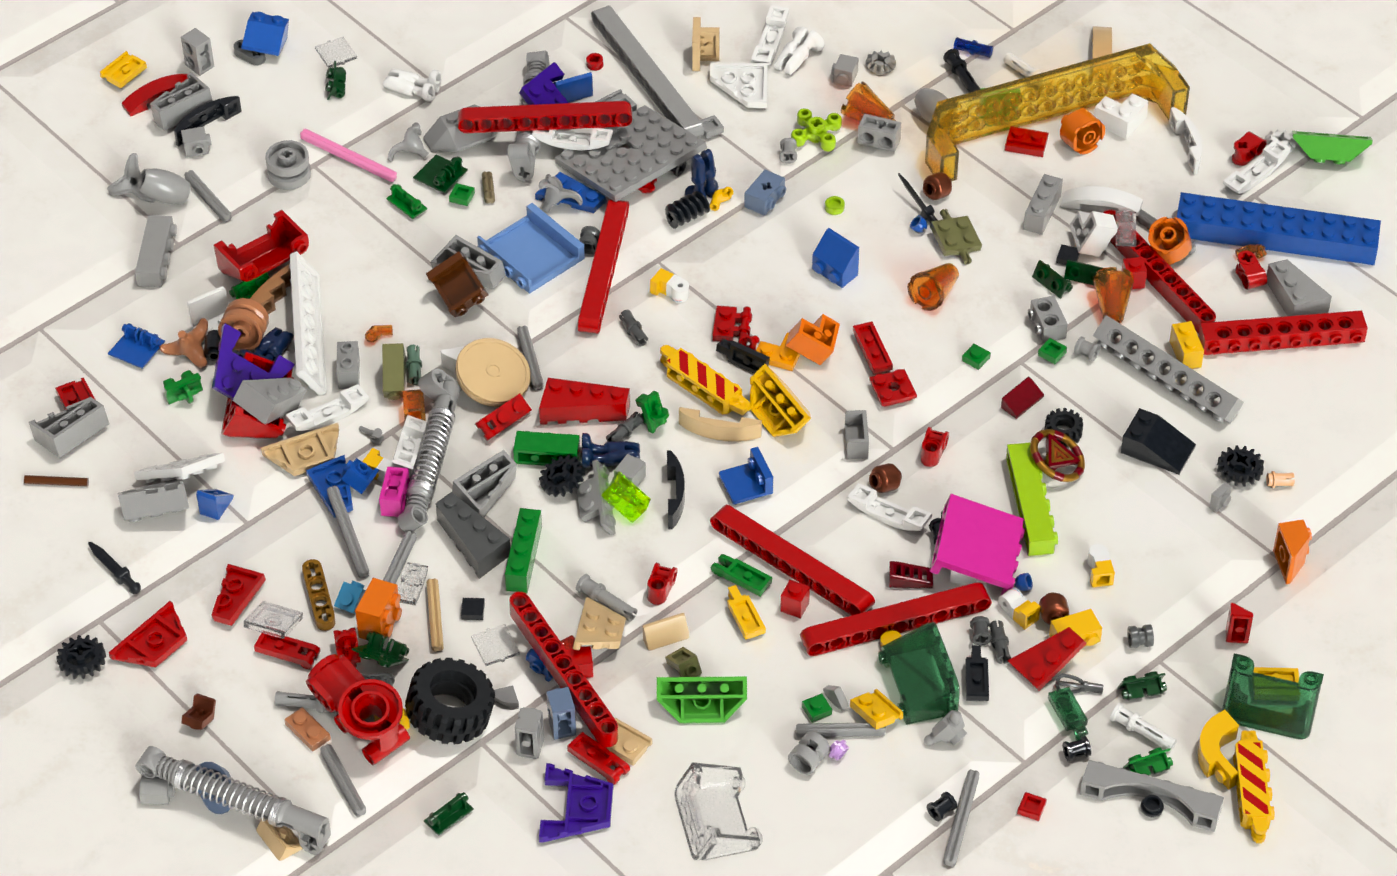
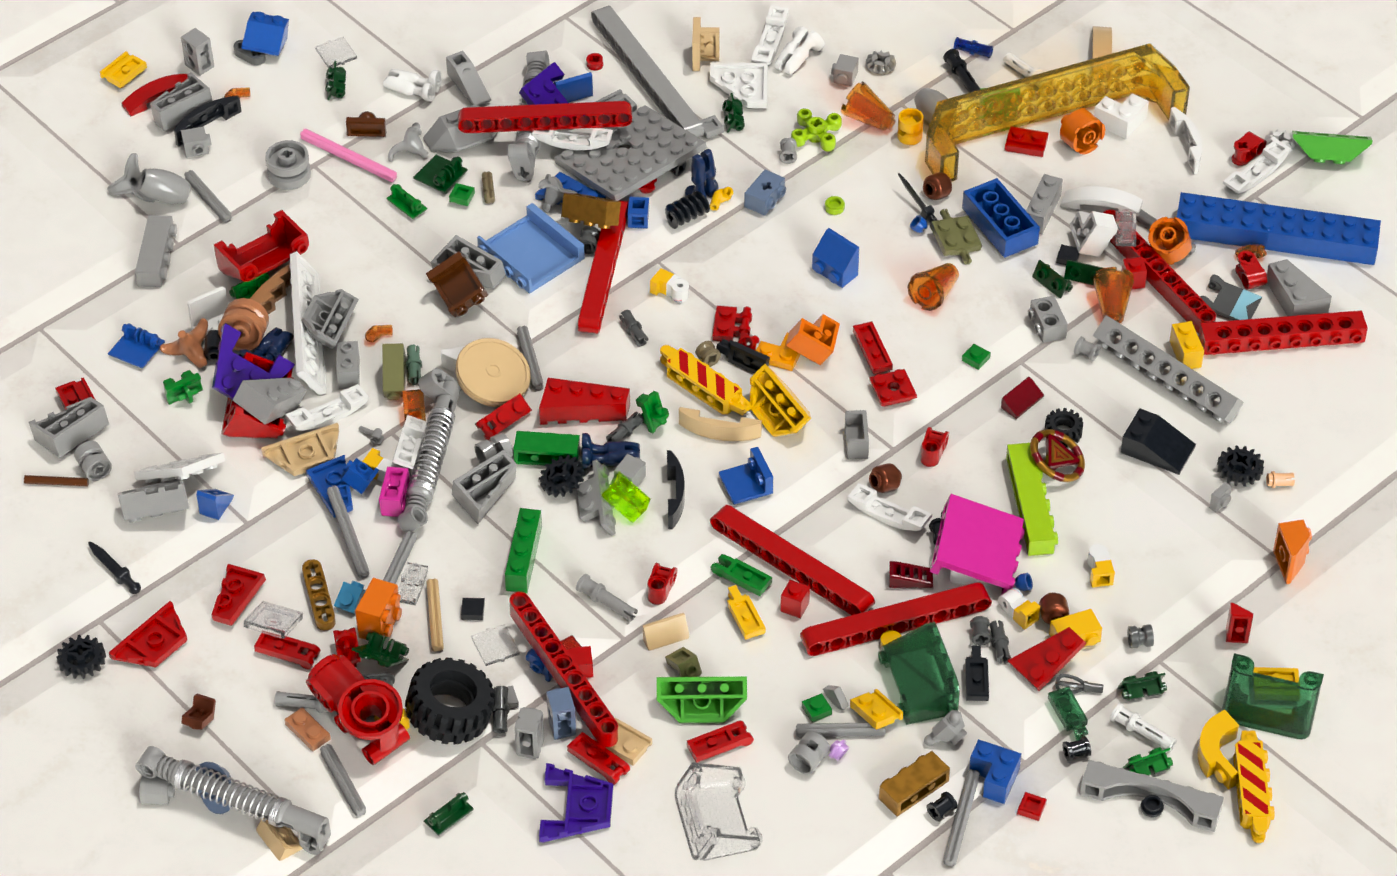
dark grey wedge [435,492,511,579] -> none
tan wing [573,597,626,650] -> none
light grey brick [858,113,901,152] -> none
green plate [1038,338,1067,364] -> none
none -> light grey wheel [74,441,112,481]
none -> clear orange arm [224,87,251,98]
none -> light grey wedge [301,289,359,349]
none -> reddish brown tile [346,111,387,137]
none -> light grey slope [446,50,491,106]
none -> light grey wheel [474,432,514,464]
none -> dark grey pin [492,686,510,733]
none -> pearl gold brick [561,193,621,229]
none -> blue brick [628,197,649,228]
none -> red plate [687,721,754,763]
none -> dark tan wheel [695,341,721,367]
none -> dark green hinge [722,93,745,133]
none -> pearl gold brick [879,751,950,817]
none -> yellow wheel [897,108,924,145]
none -> blue brick [962,178,1040,258]
none -> blue brick [969,739,1022,804]
none -> dark grey flag [1200,274,1262,320]

